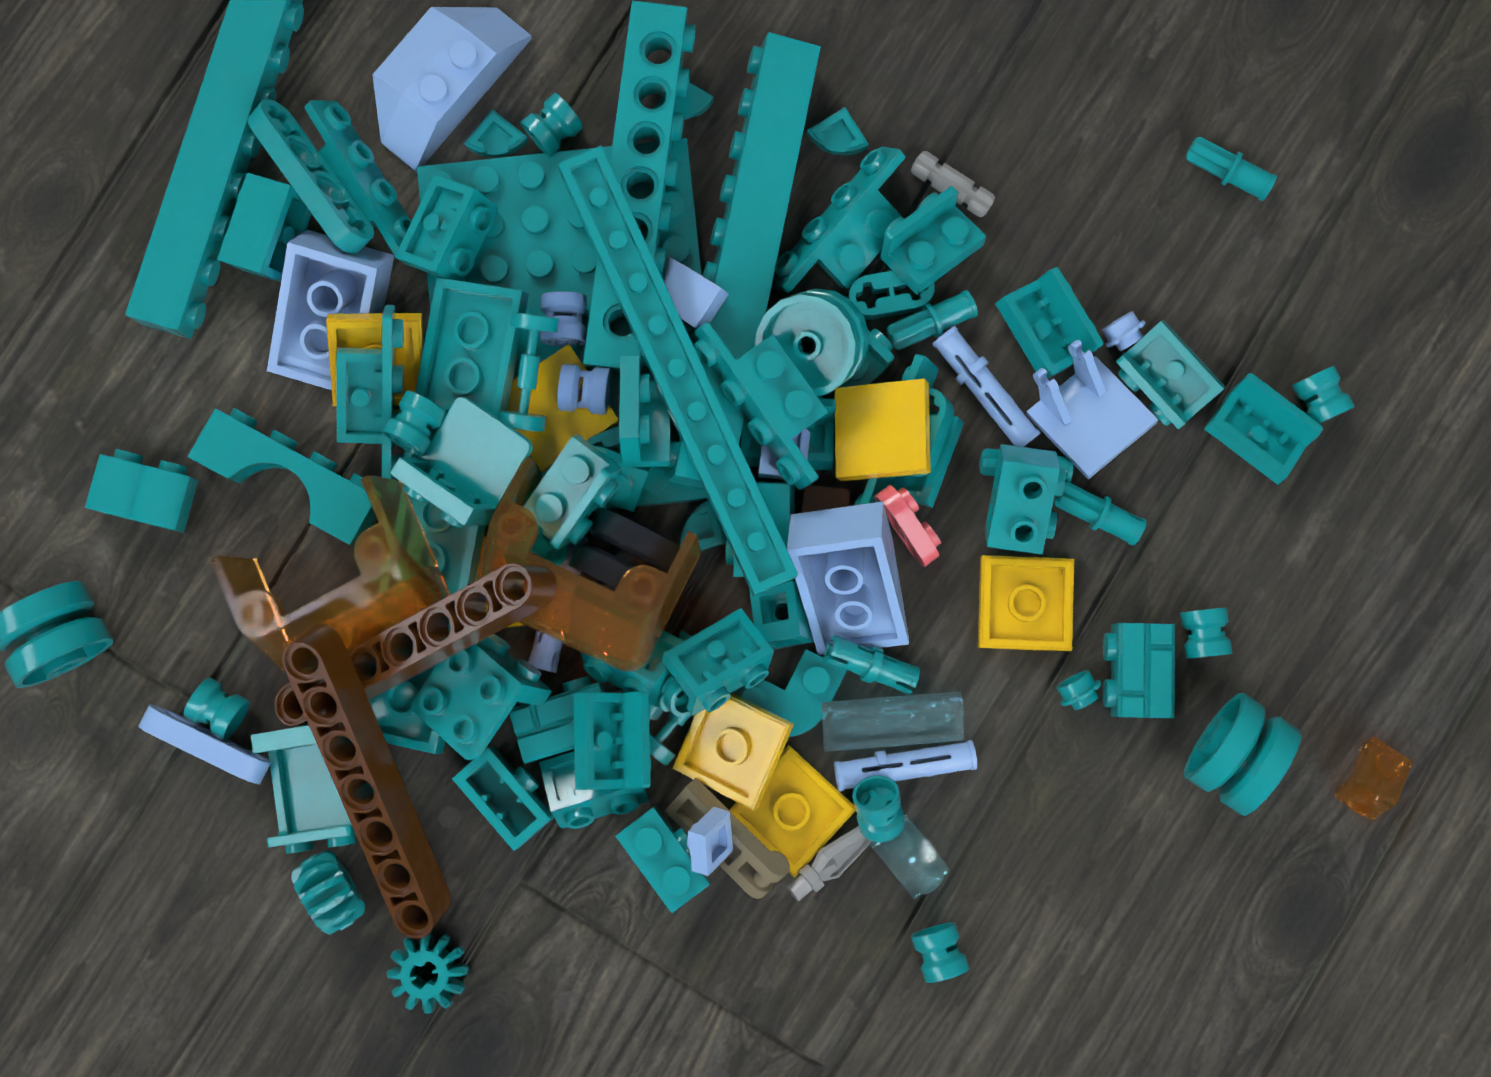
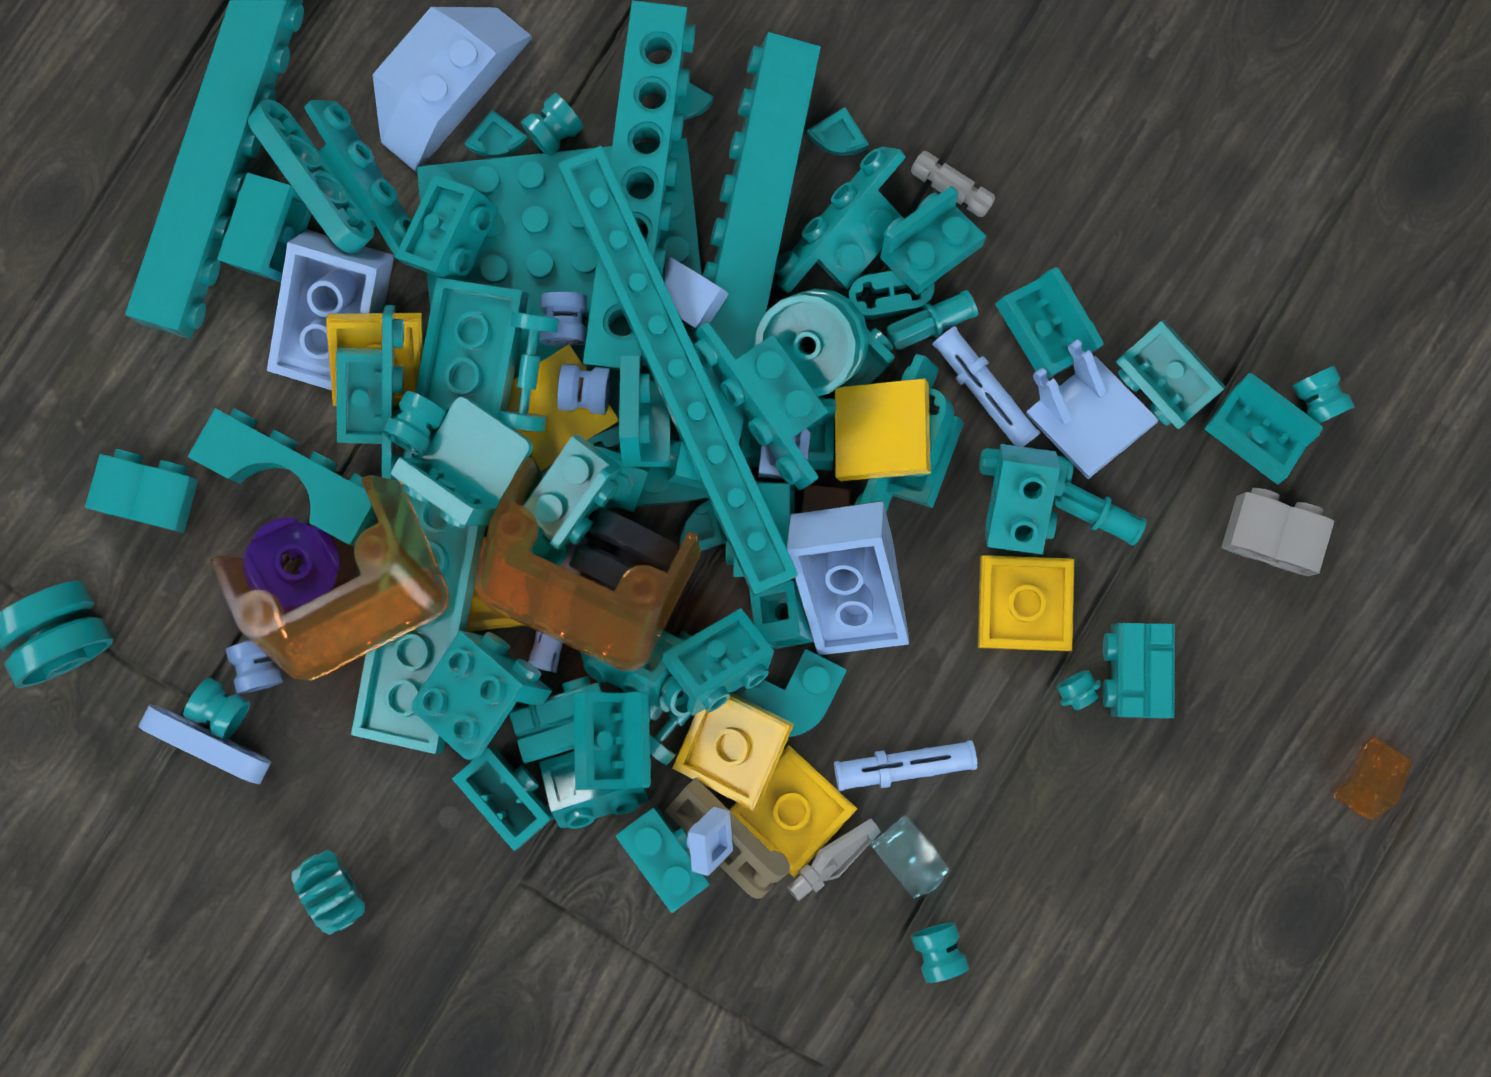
teal panel [251,725,357,854] -> none
reddish brown beam [274,563,557,726] -> none
reddish brown beam [282,624,451,938] -> none
teal gear [387,931,469,1014] -> none
clear light blue plate [821,691,964,752] -> none
teal pin [823,634,920,695] -> none
teal wheel [852,775,905,842] -> none
coral plate [874,485,941,567] -> none
light blue plate [1101,311,1145,351] -> none
teal wheel [1180,608,1233,659] -> none
teal wheel [1184,693,1302,816] -> none
teal axle [1186,137,1277,201] -> none
none -> medium blue wheel [225,637,283,694]
none -> dark purple plate [242,517,340,612]
none -> light grey brick [1221,488,1334,576]

